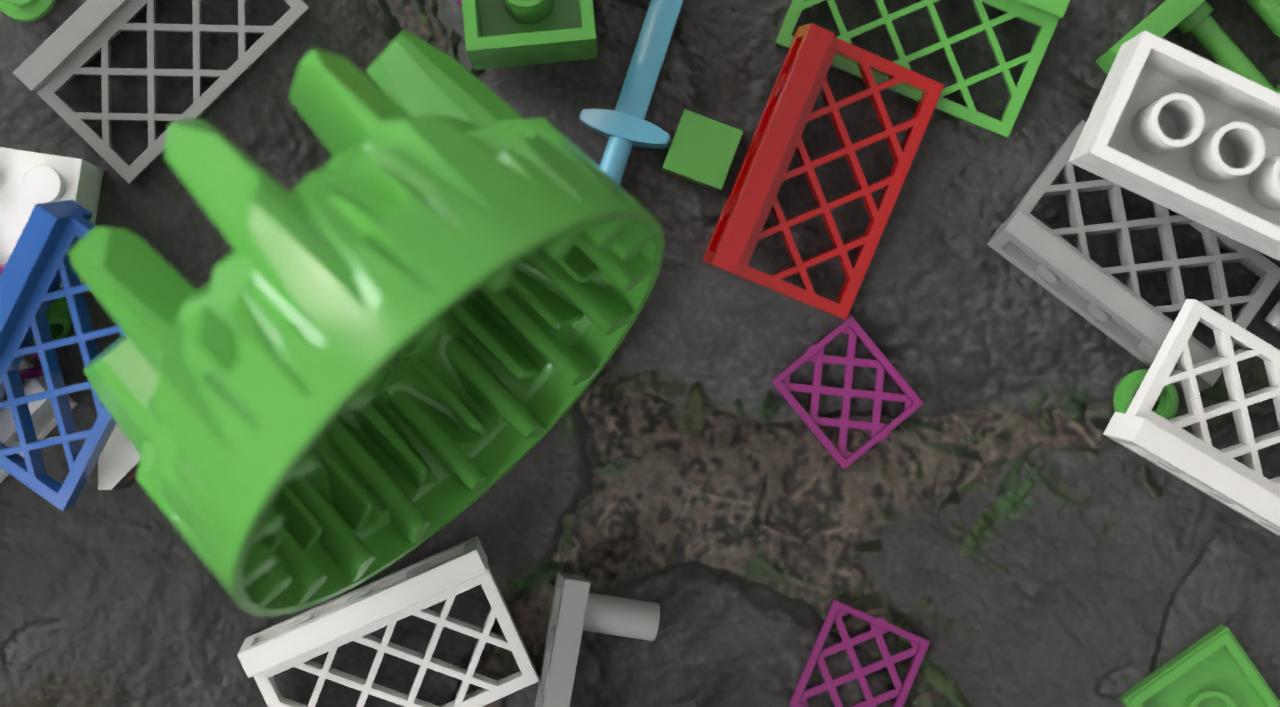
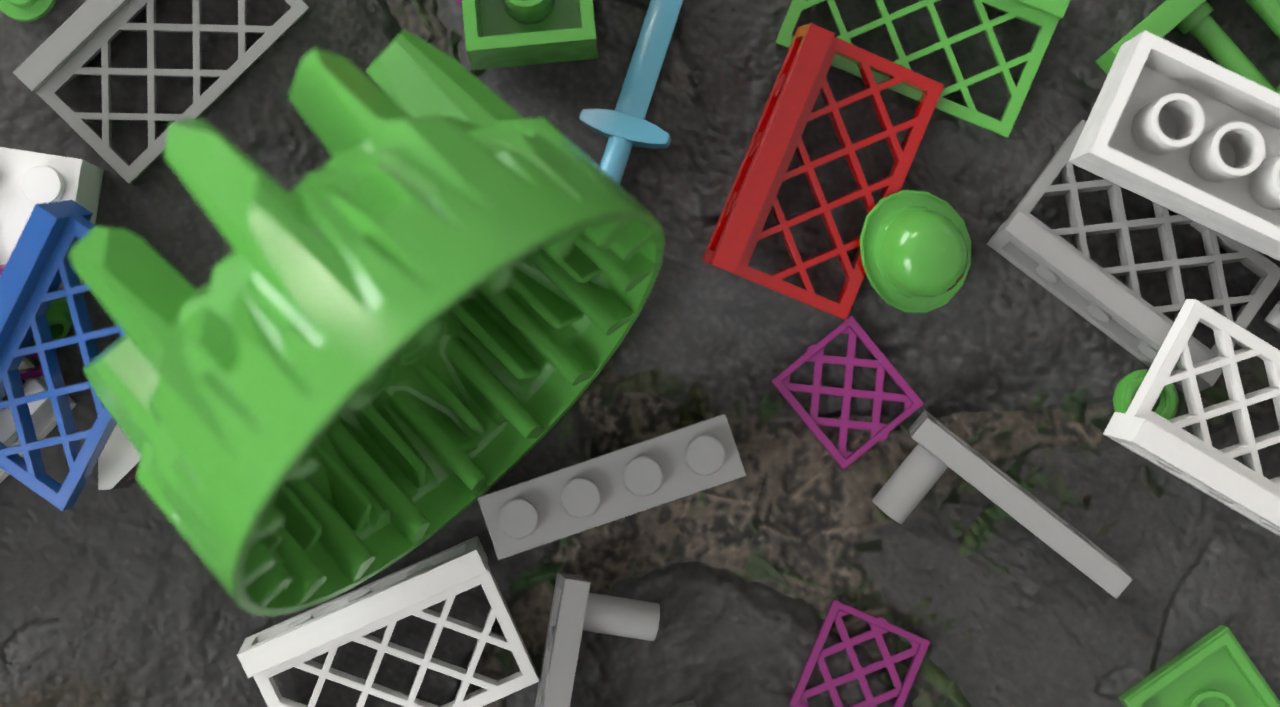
bright green tile [662,109,743,193] -> none
none -> light grey brick [478,414,746,560]
none -> bright green hat [859,190,971,313]
none -> light grey piece [872,410,1133,599]

